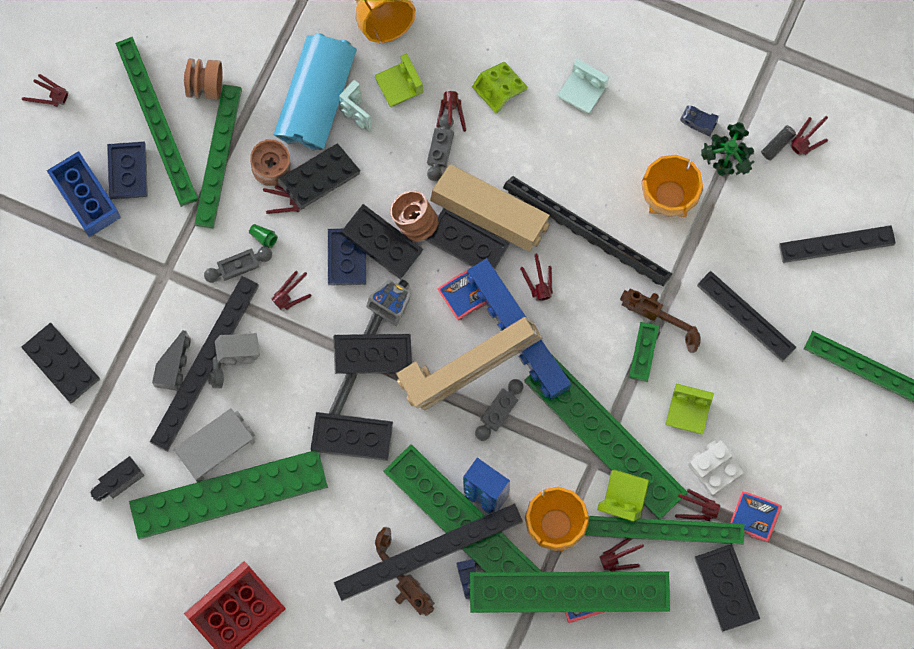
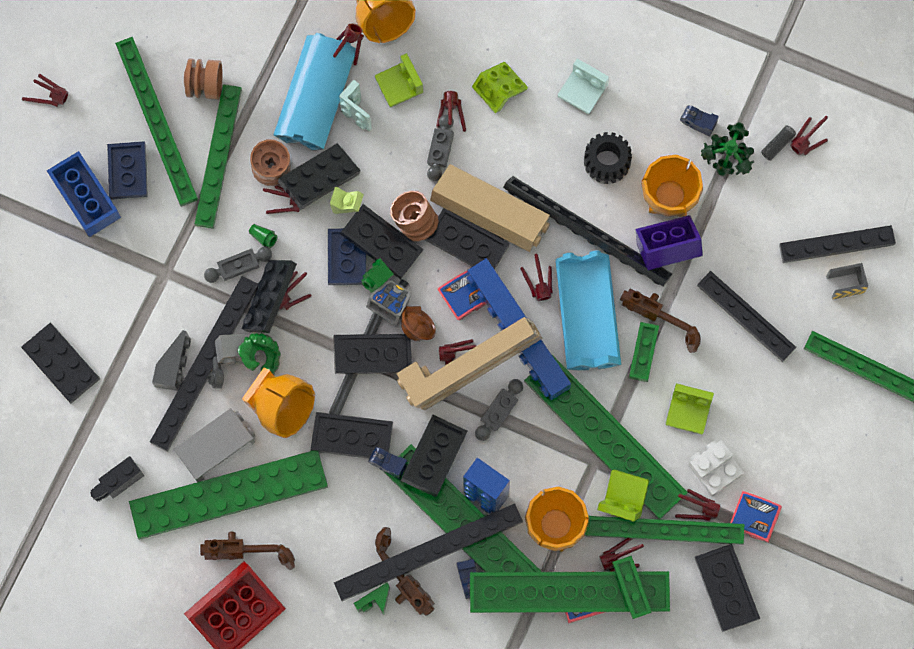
none -> reddish brown piece [200,531,295,570]
none -> green piece [238,333,281,375]
none -> black plate [241,260,297,333]
none -> light orange plate [242,368,315,438]
none -> yellowish green slope [330,187,364,214]
none -> dark red plant [333,23,364,66]
none -> green slope [353,582,390,615]
none -> green window [361,258,394,293]
none -> dark blue leg [368,447,408,479]
none -> dark orange piece [401,306,436,341]
none -> black plate [401,415,468,497]
none -> dark red plant [439,339,477,365]
none -> medium azure cylinder [555,250,621,370]
none -> black tyre [584,132,632,184]
none -> green plate [612,555,652,619]
none -> dark purple brick [635,215,703,270]
none -> dark grey piece [826,263,868,299]

